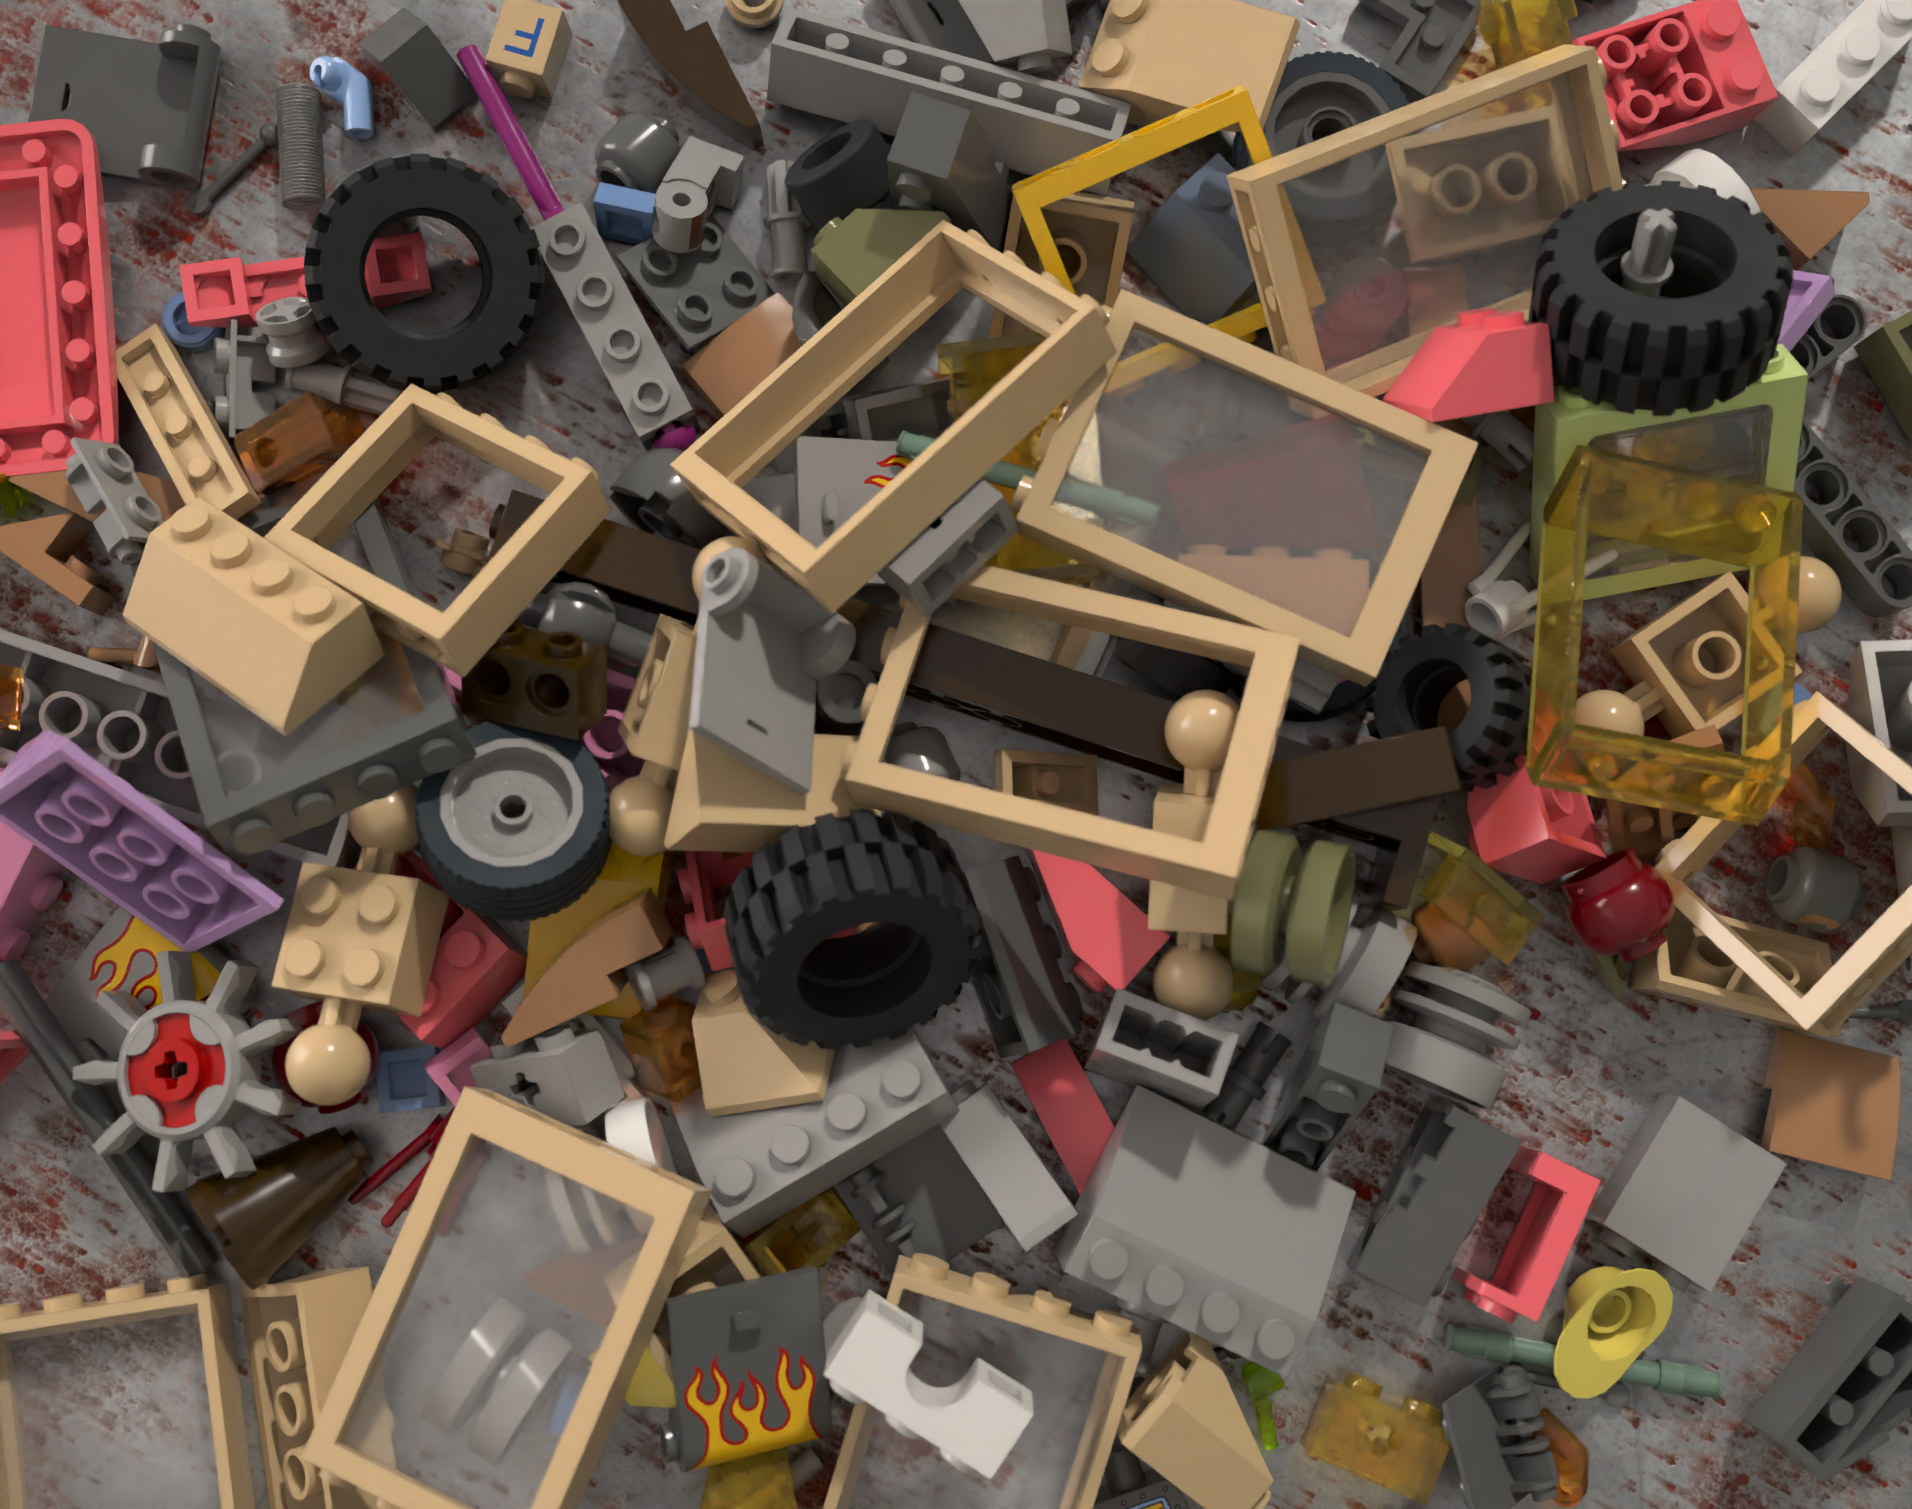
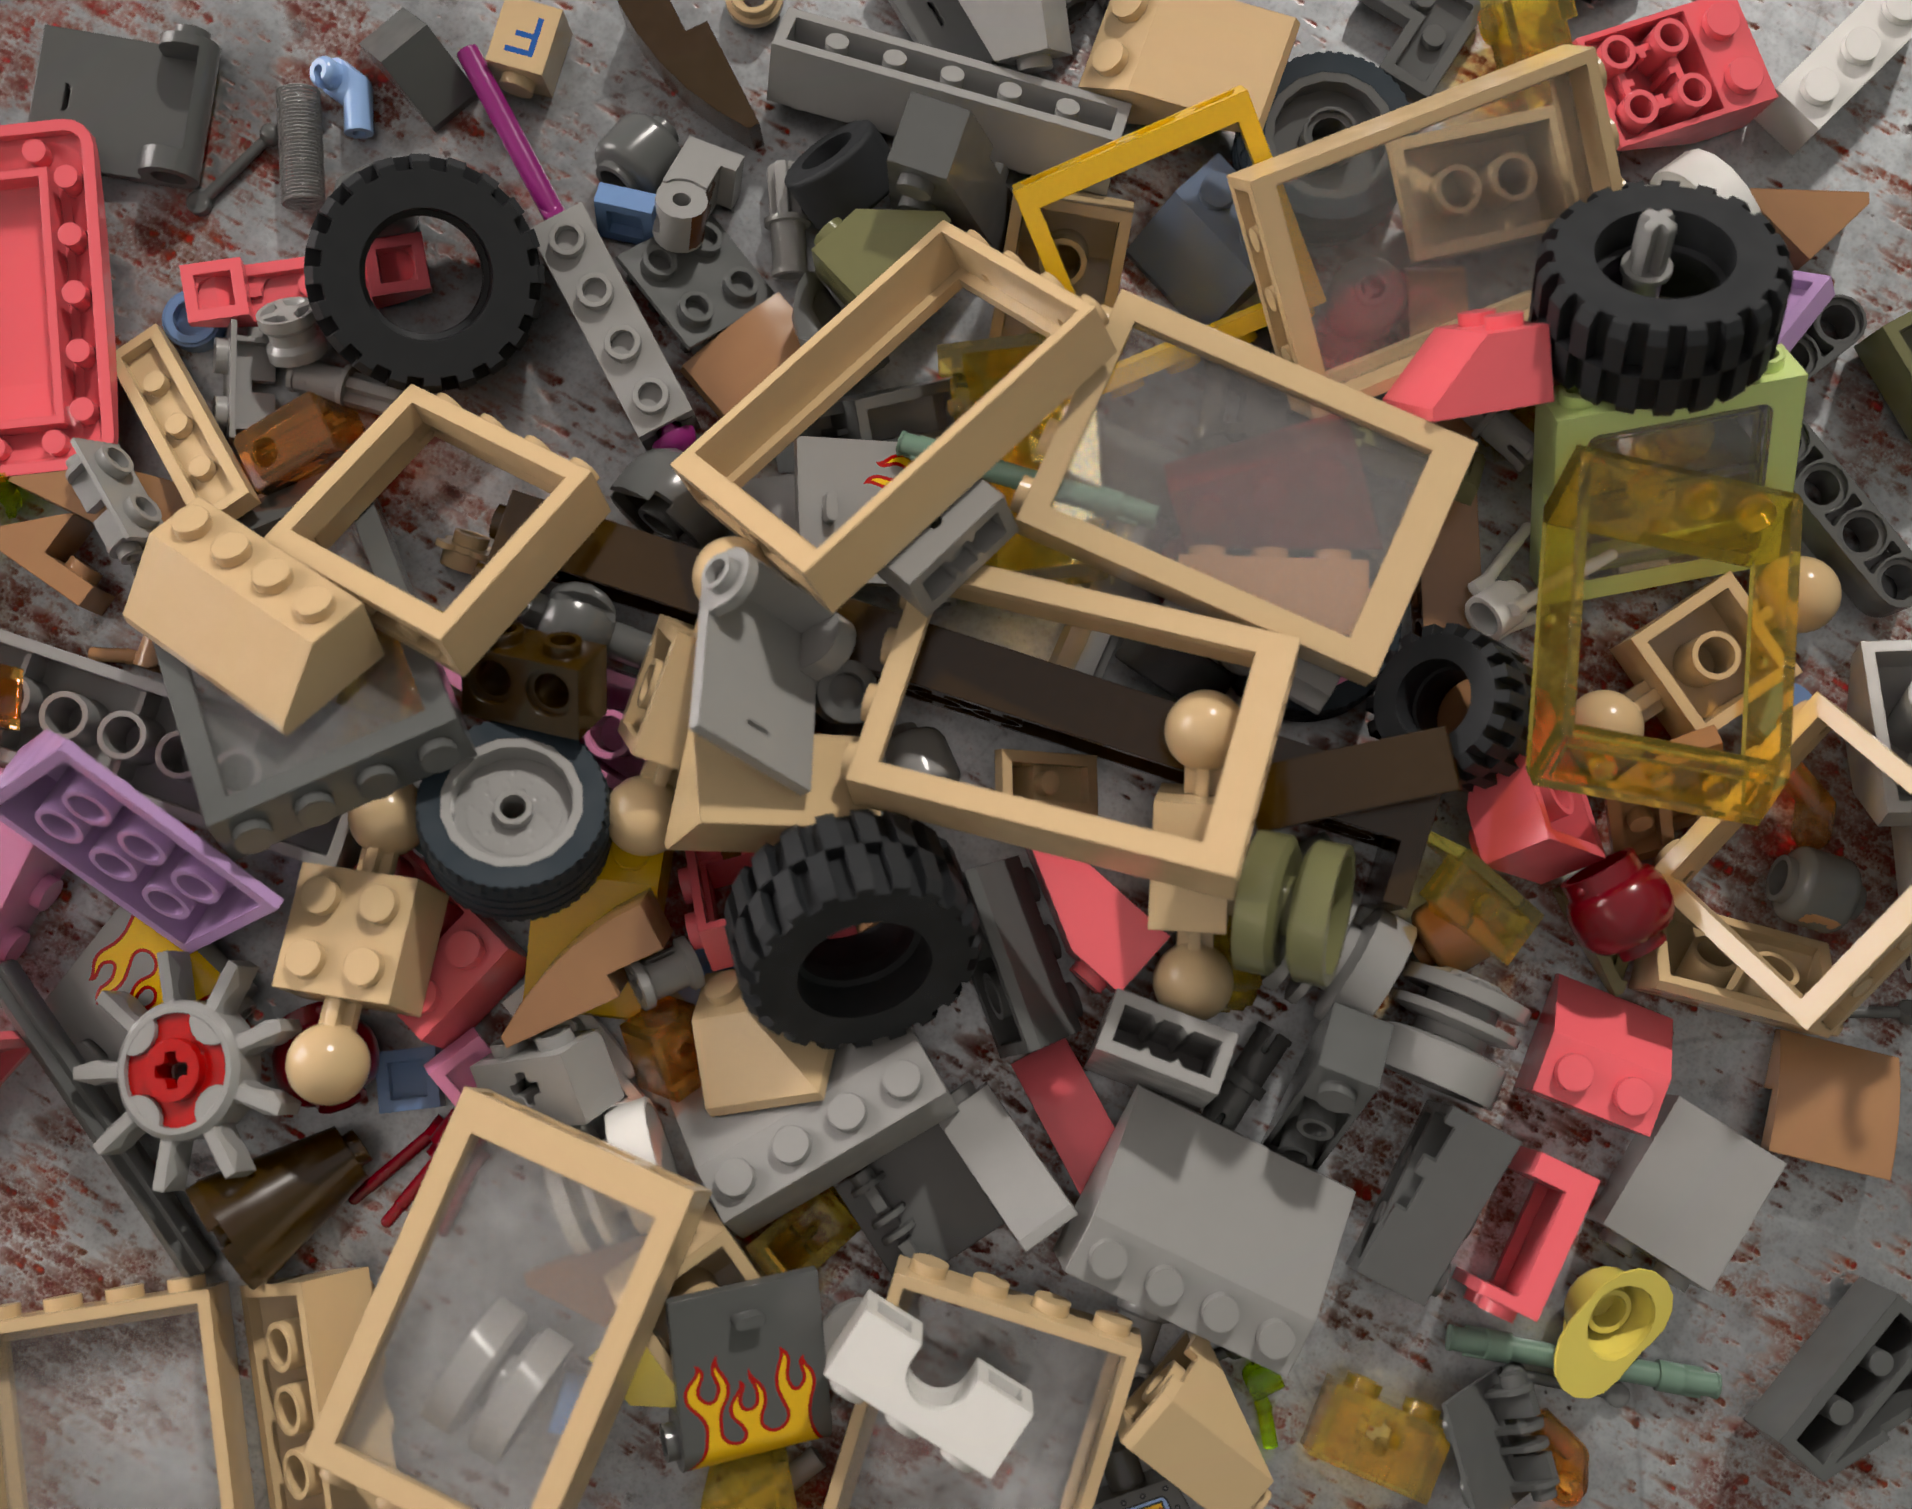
none -> coral slope [1514,973,1673,1137]

